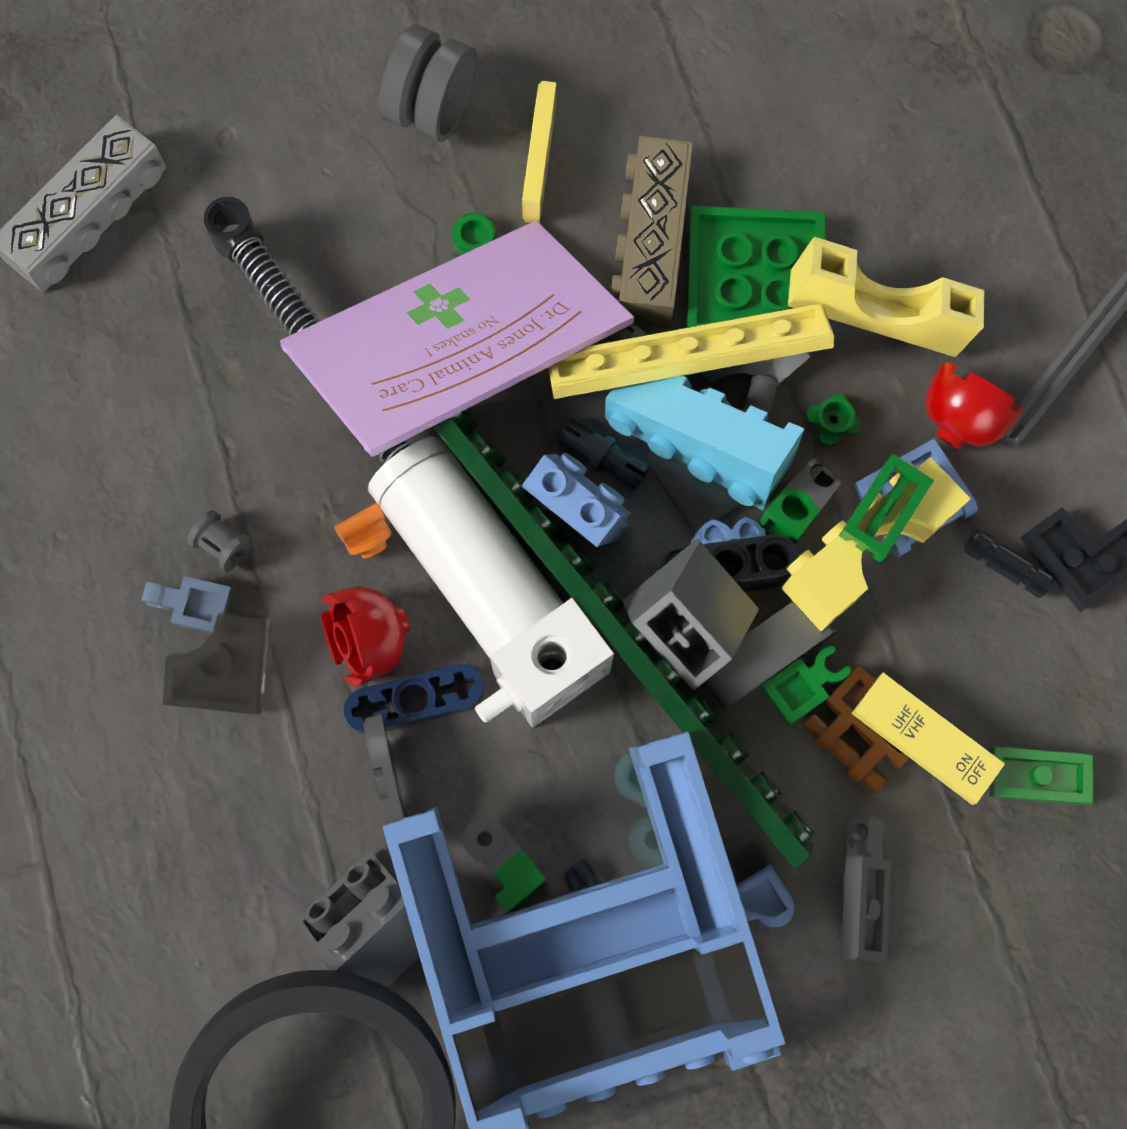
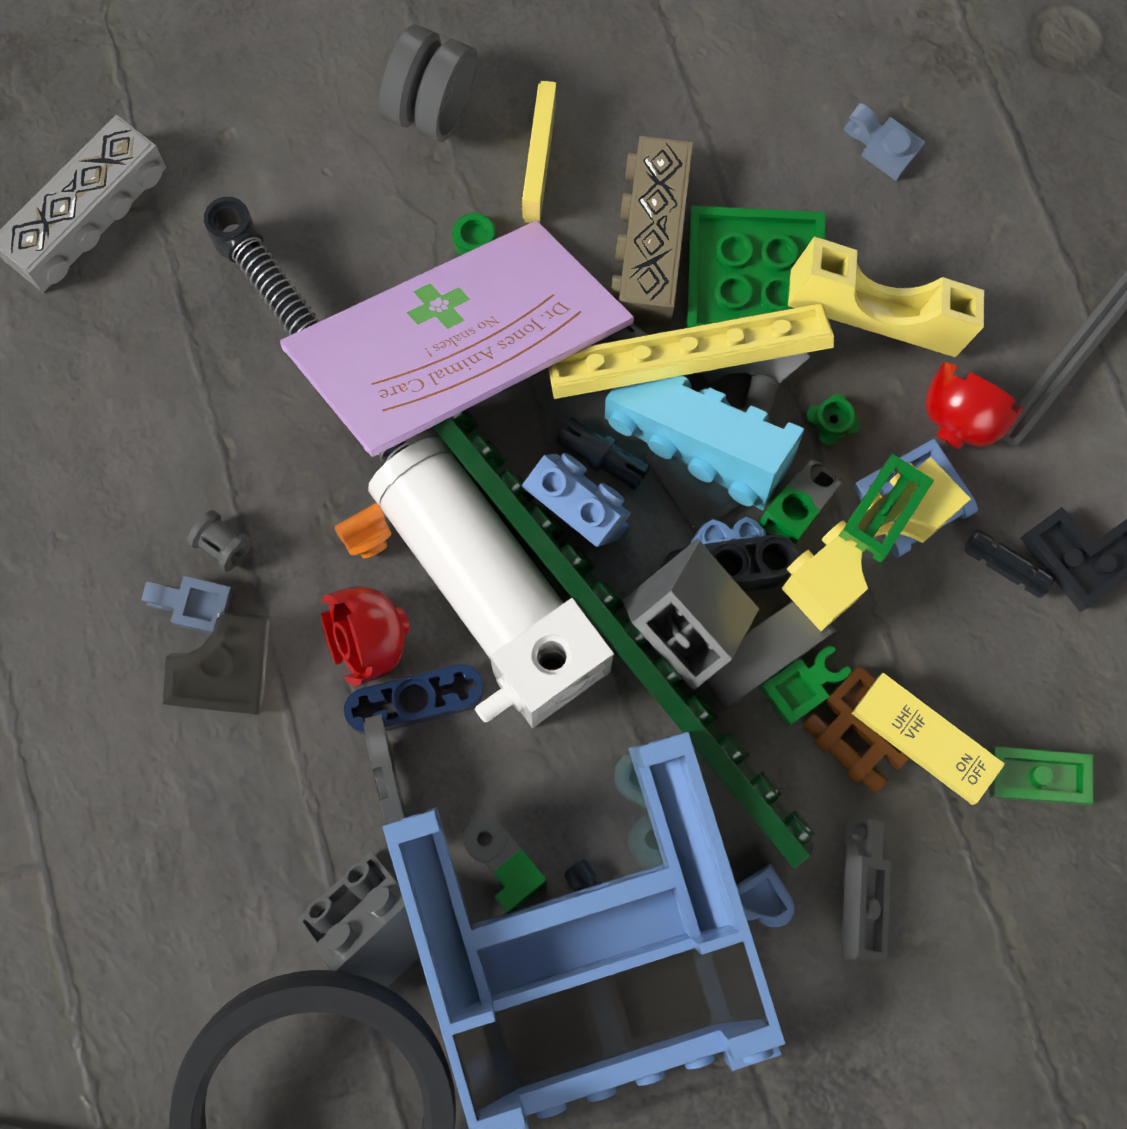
none -> sand blue plate [844,103,925,181]

